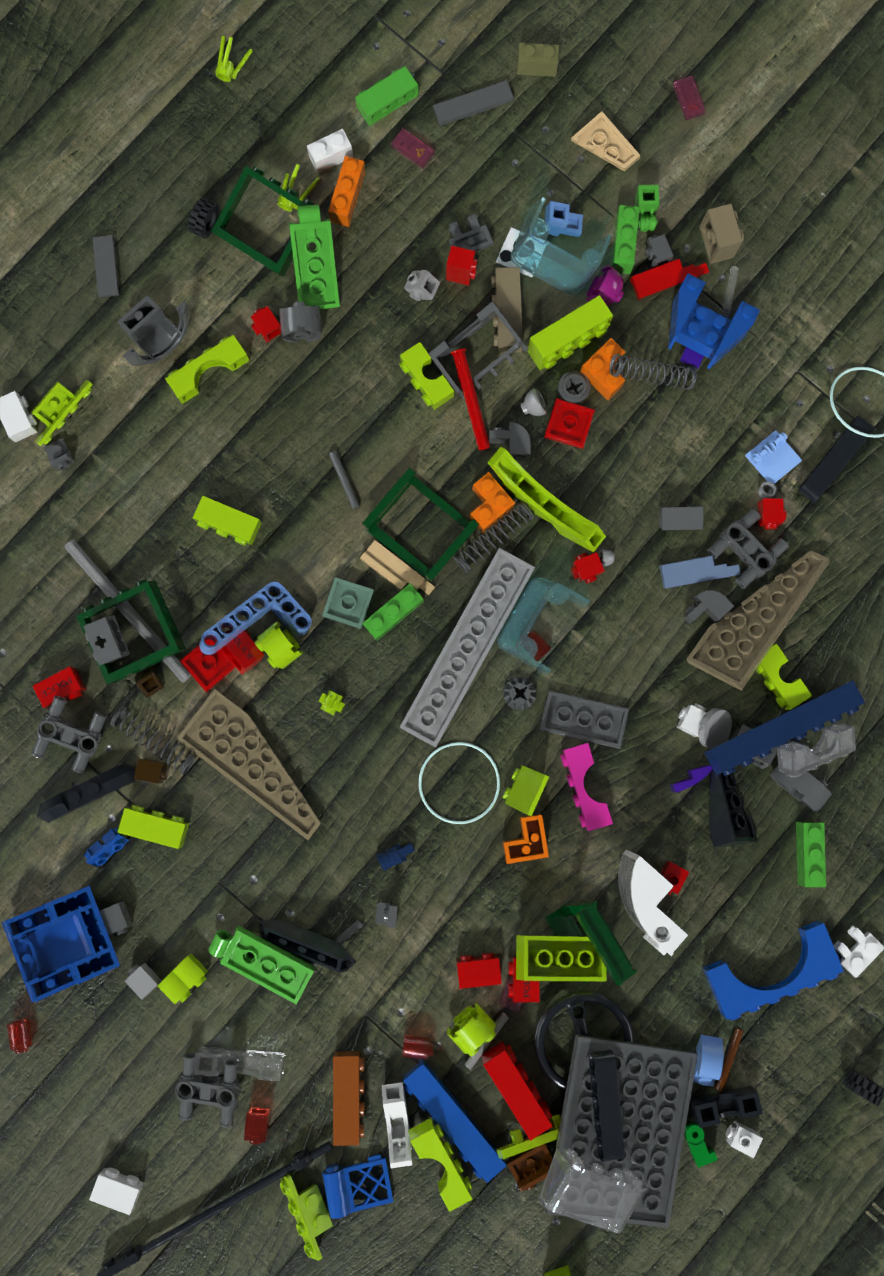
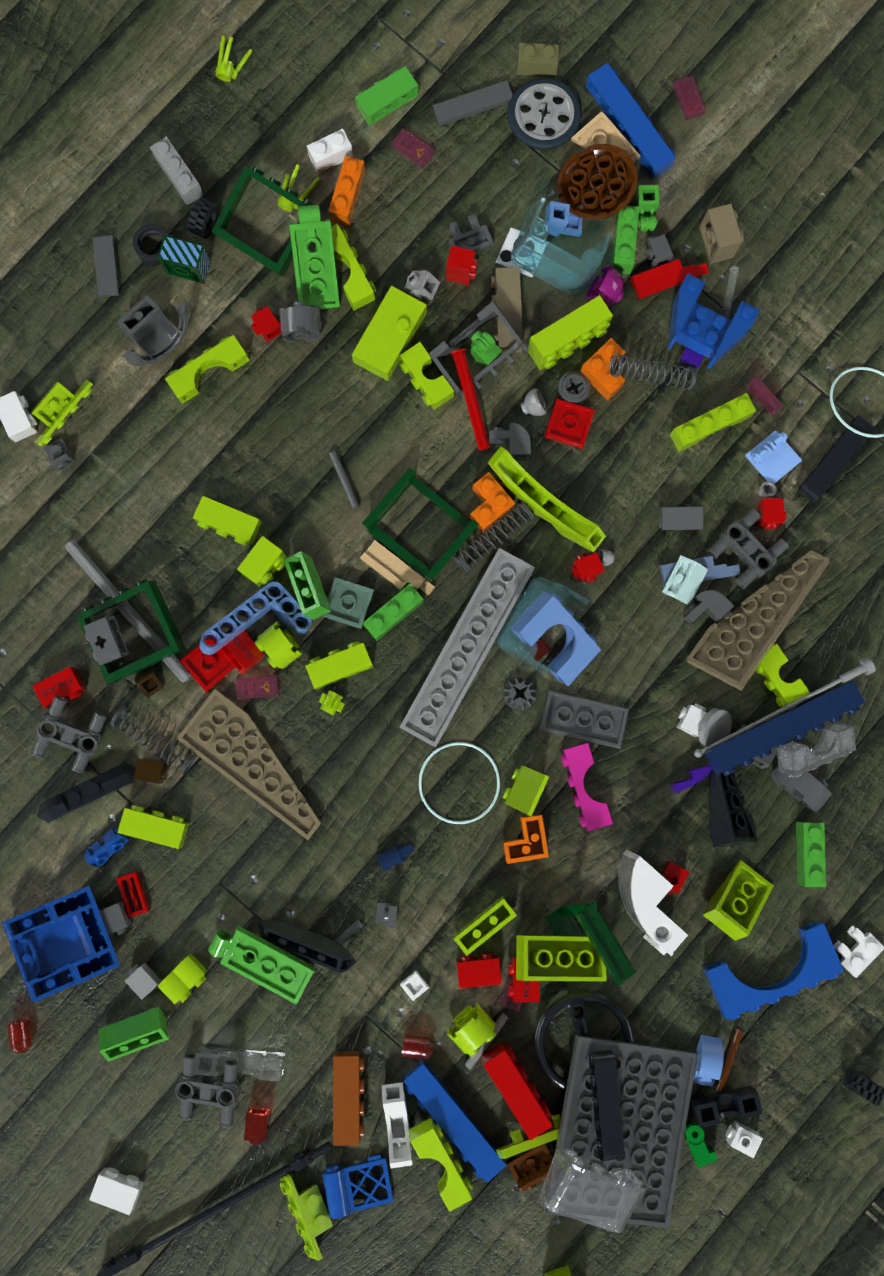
none -> bright green brick [98,1007,169,1062]
none -> red tile [116,871,150,918]
none -> black tyre [133,224,170,266]
none -> light grey brick [150,136,204,206]
none -> dark green container [158,235,211,284]
none -> clear pink tile [235,675,279,700]
none -> lime brick [237,536,287,589]
none -> bright green brick [284,551,331,620]
none -> lime brick [305,641,373,690]
none -> lime arch [331,223,376,310]
none -> lime brick [352,286,427,381]
none -> white tile [400,970,429,1001]
none -> lime brick [453,896,517,956]
none -> bright green brick [470,330,503,368]
none -> wedge [507,78,582,150]
none -> medium blue arch [510,591,601,686]
none -> reddish brown brick [557,144,638,220]
none -> blue brick [586,63,676,179]
none -> light aqua panel [662,556,708,605]
none -> lime arch [670,393,756,452]
none -> light grey piece [694,657,876,758]
none -> lime slope [702,860,774,941]
none -> clear pink tile [747,376,783,416]

